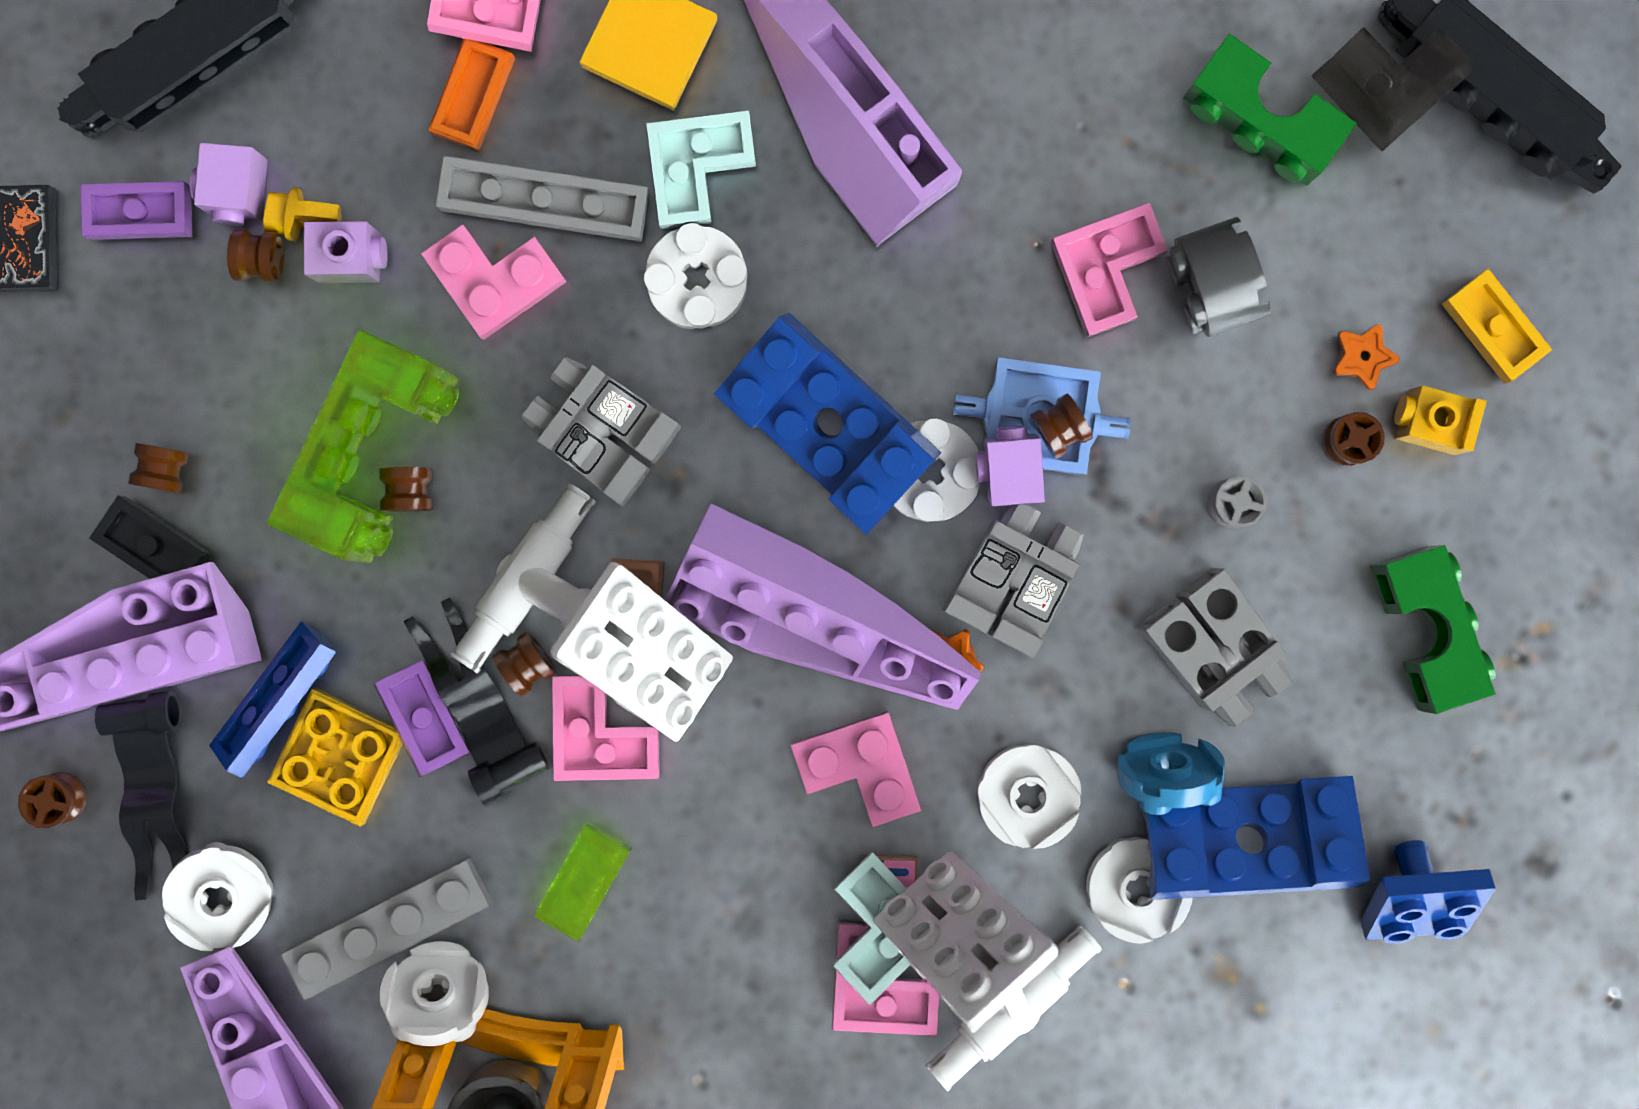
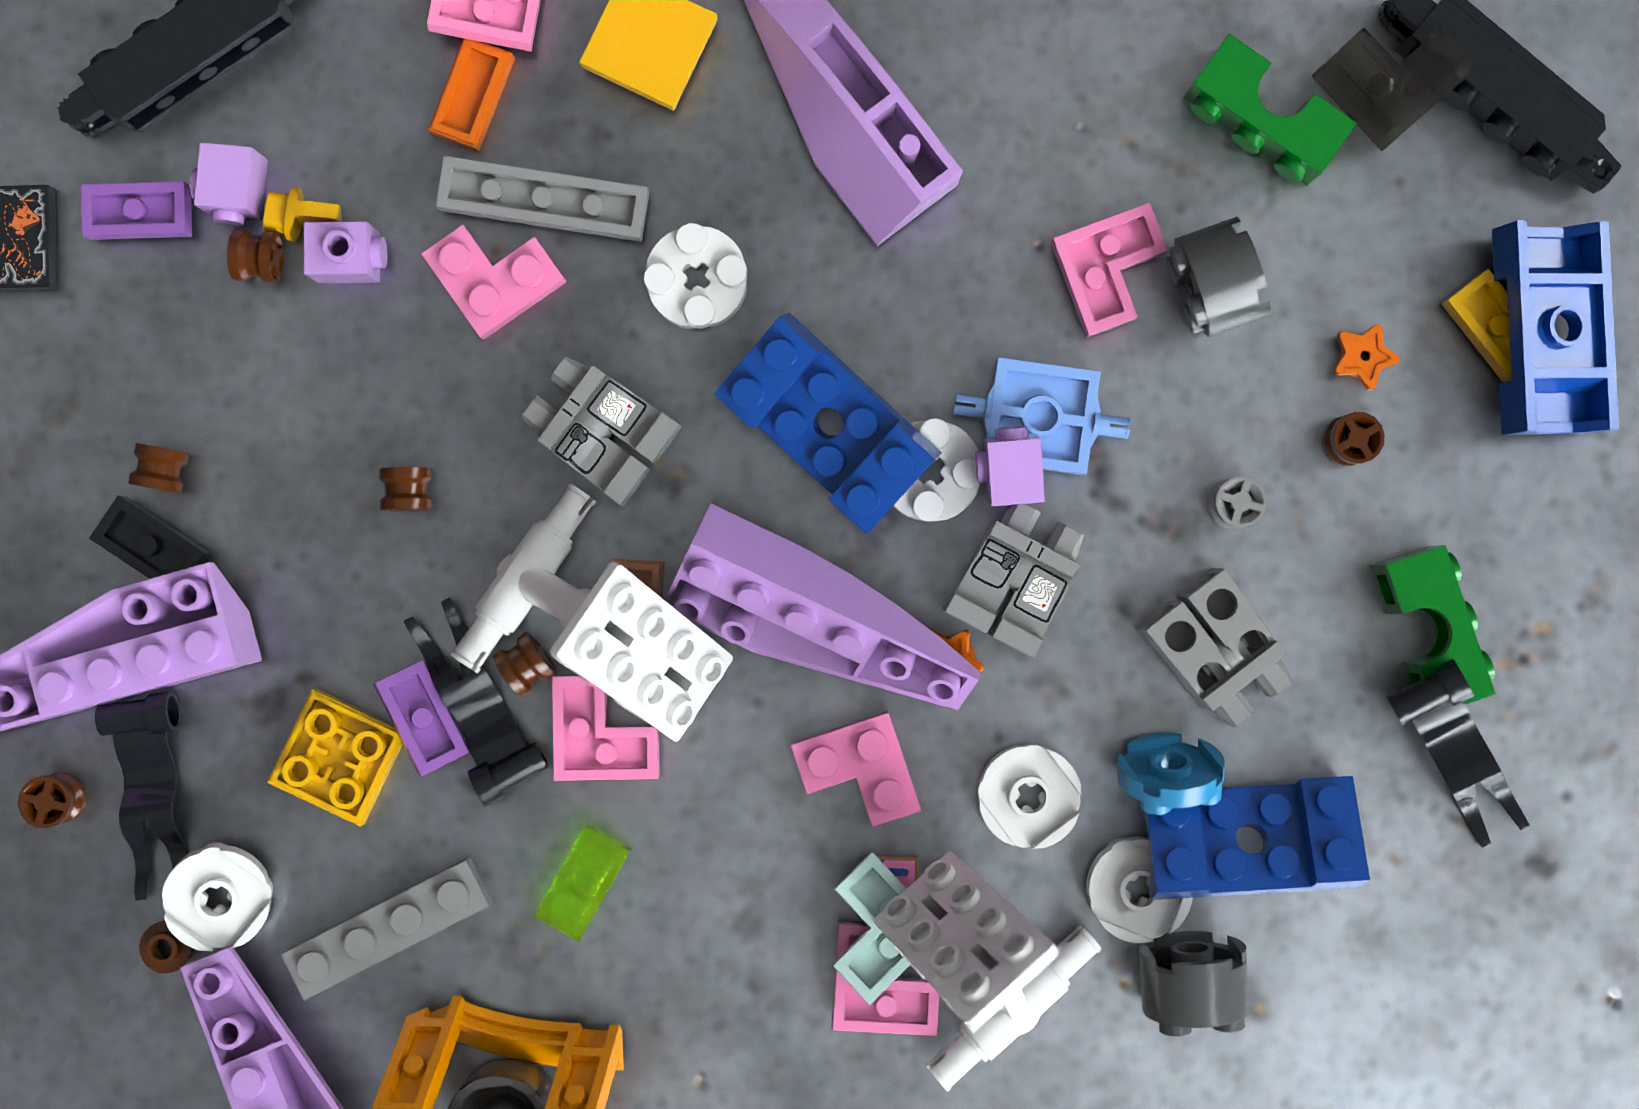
blue plate [209,621,336,778] -> none
clear neon green plate [266,329,459,563] -> none
white plate [380,941,489,1046] -> none
light aqua plate [646,111,756,230] -> none
reddish brown wheel [1030,393,1093,459] -> none
blue plate [1360,840,1496,944] -> none
yellow brick [1394,385,1487,455] -> none
none -> reddish brown plate [139,920,194,974]
none -> dark grey brick [1139,931,1250,1036]
none -> black flag [1387,659,1530,848]
none -> piece [1492,220,1619,435]

